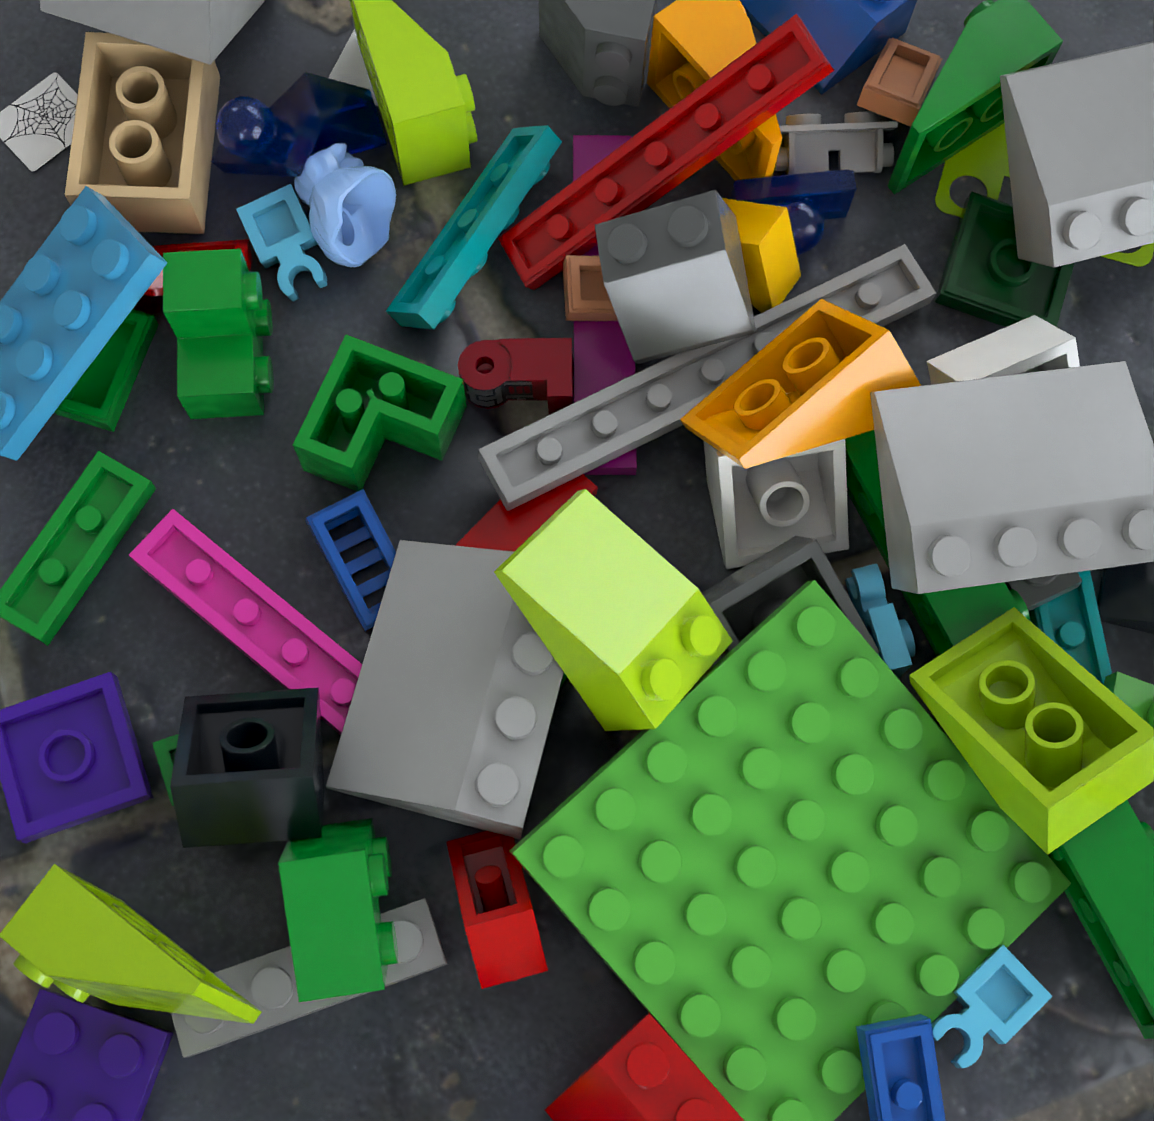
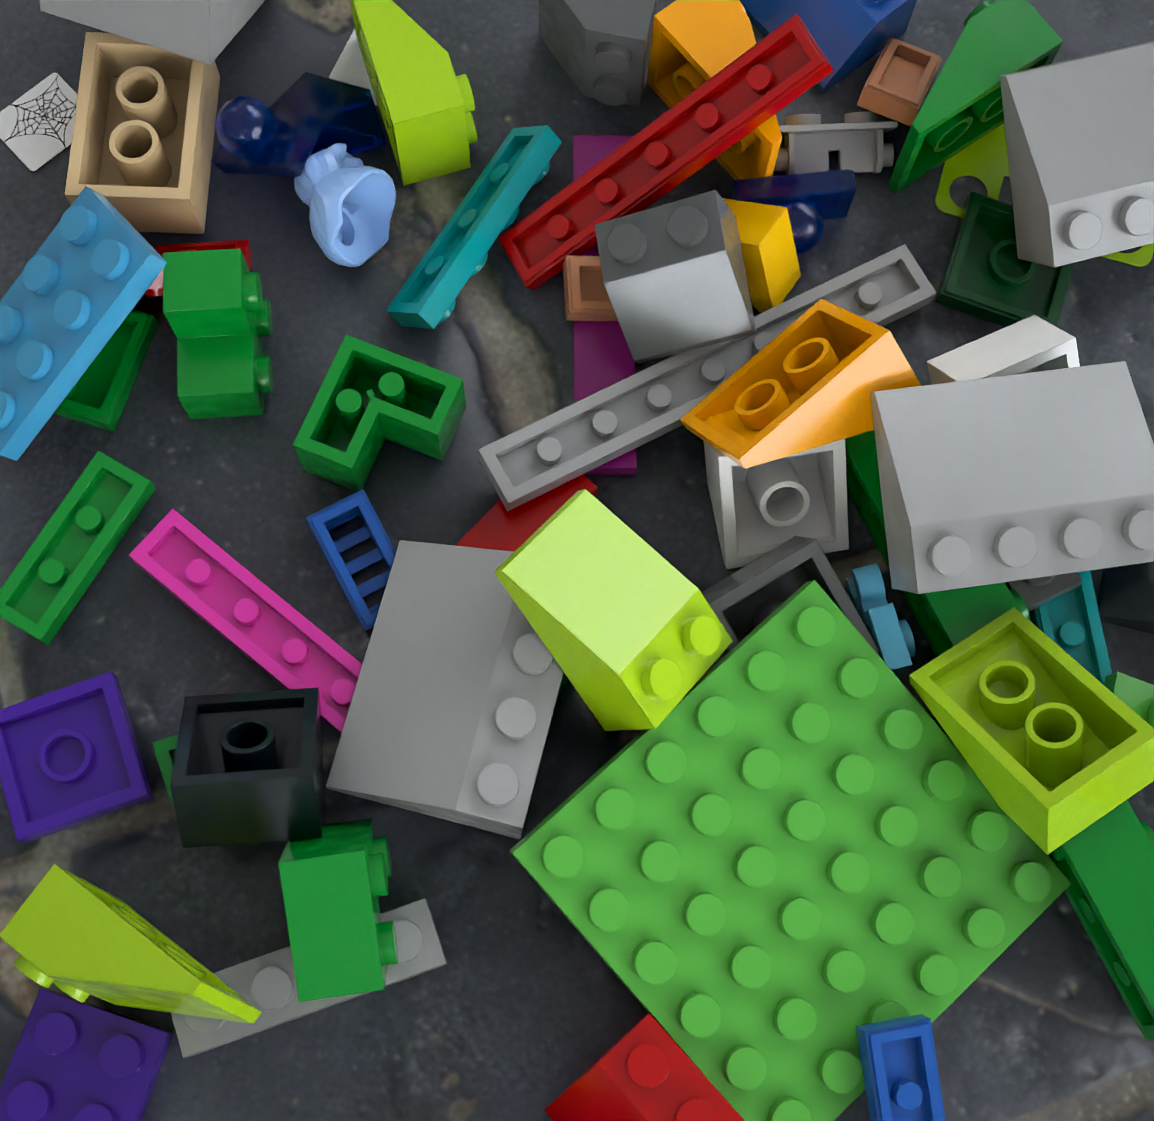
medium azure plate [236,184,327,301] -> none
red slope [446,831,548,989] -> none
dark red leg [458,338,573,415] -> none
medium azure plate [931,944,1052,1068] -> none

